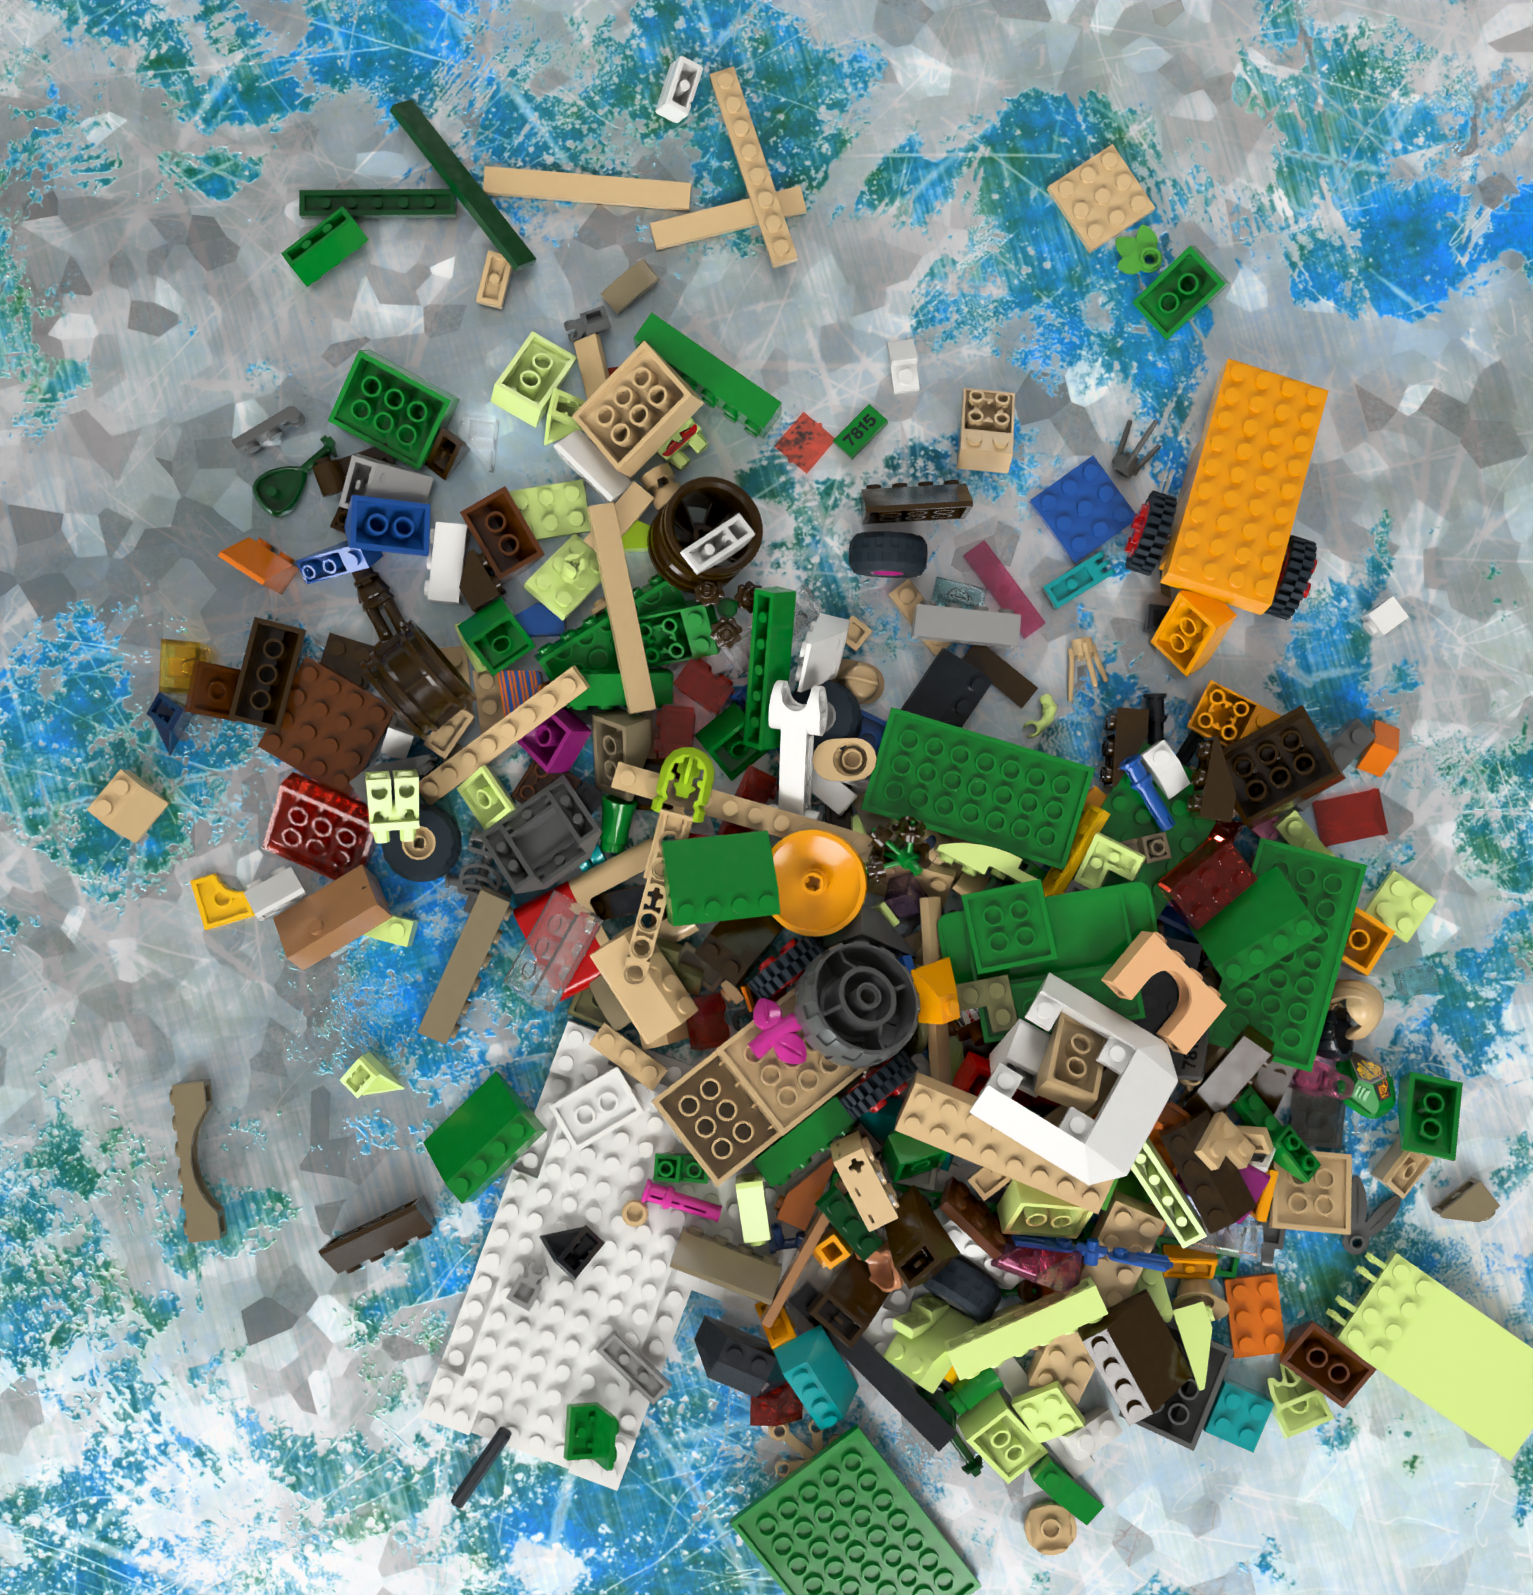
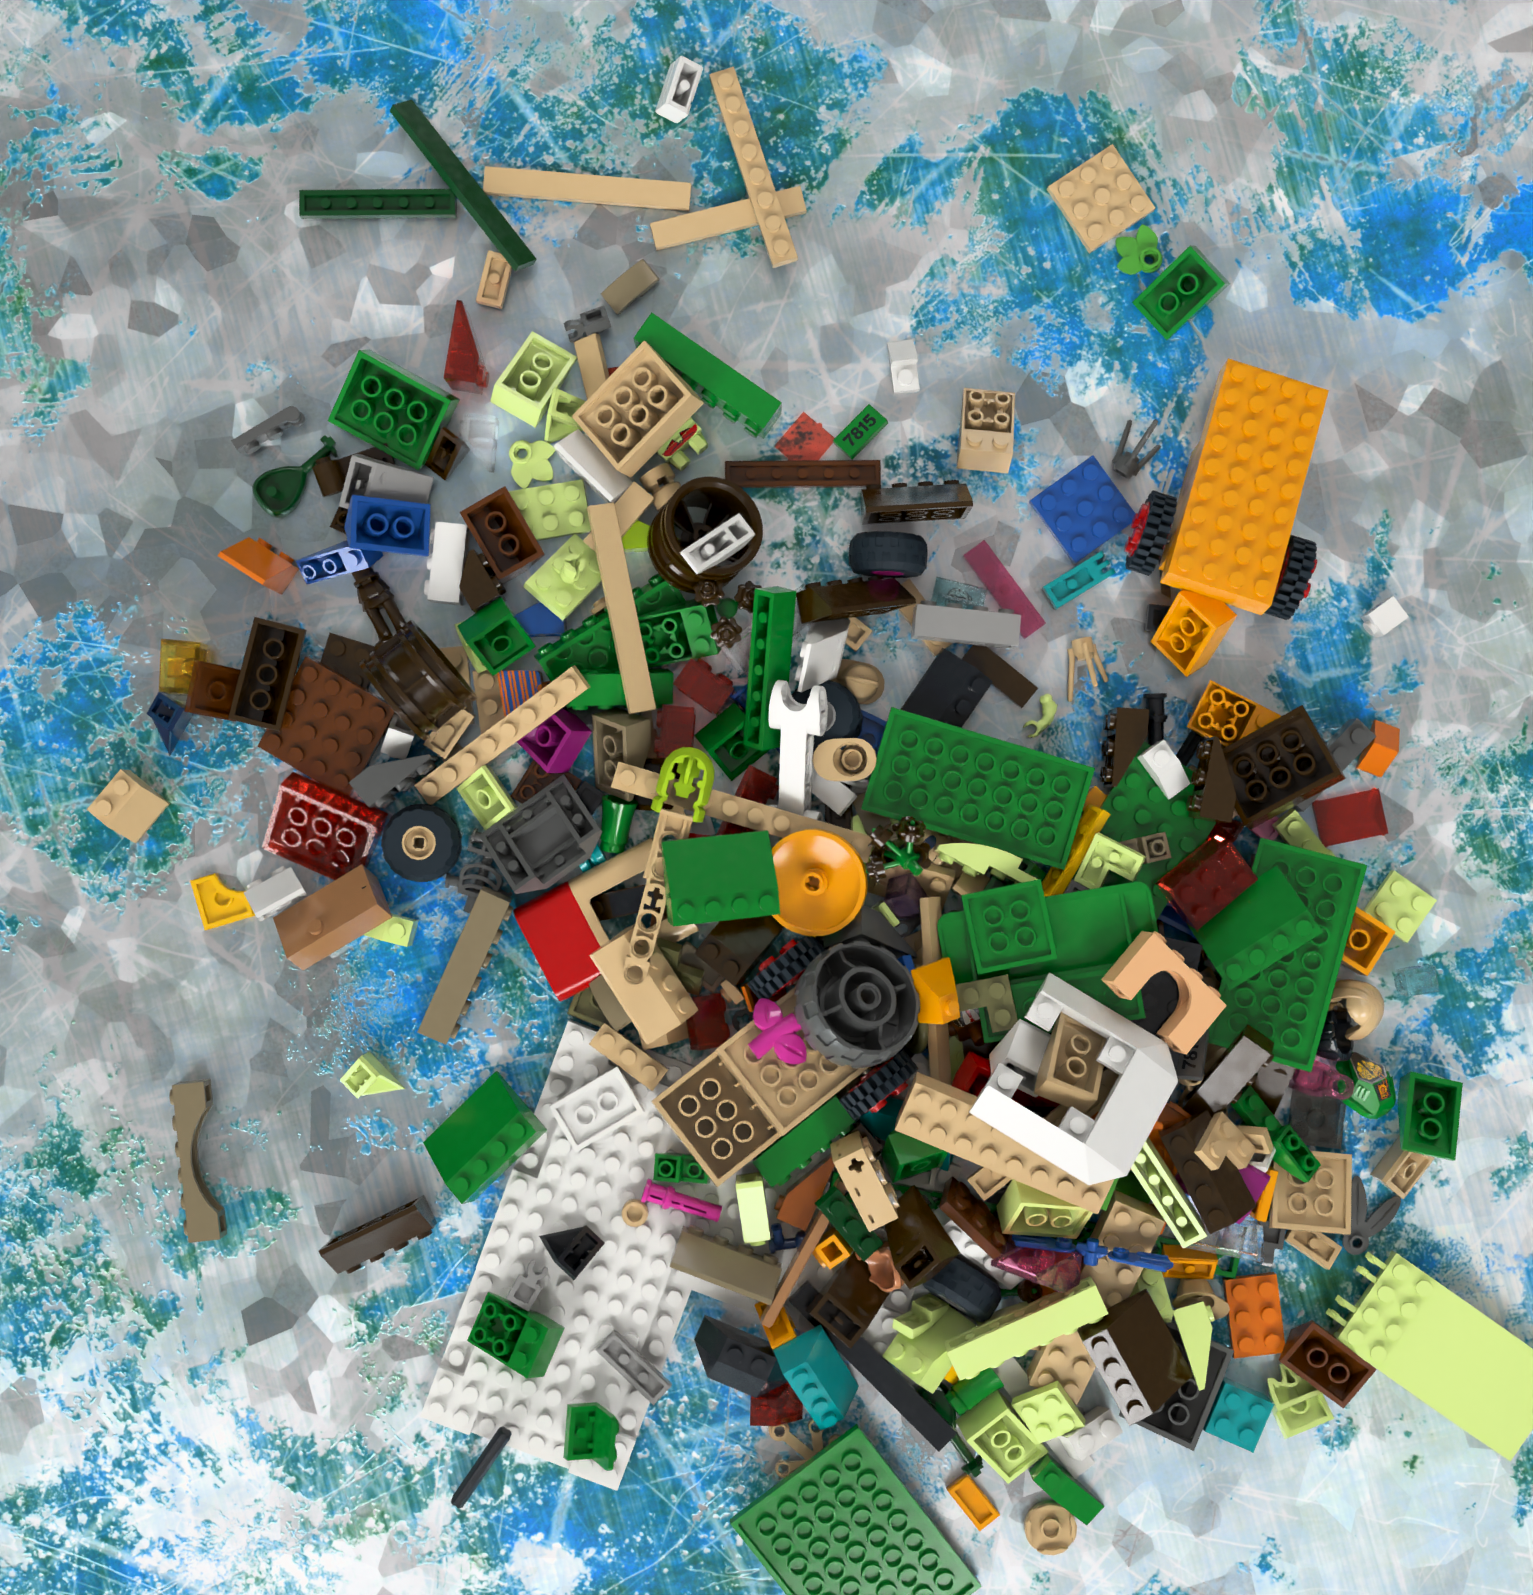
green brick [281,206,369,287] -> none
yellowish green hips [365,769,420,843] -> none
clear slope [503,890,604,1013] -> none
blue pin [1119,754,1176,832] -> none
dark tan slope [1431,1177,1500,1222] -> none
none -> clear red slope [443,300,489,395]
none -> green slope [467,1292,565,1379]
none -> yellowish green plate [509,440,555,489]
none -> reddish brown tile [725,460,881,488]
none -> dark brown slope [796,575,916,624]
none -> light orange tile [946,1473,1000,1531]
none -> tan plate [1284,1230,1342,1270]

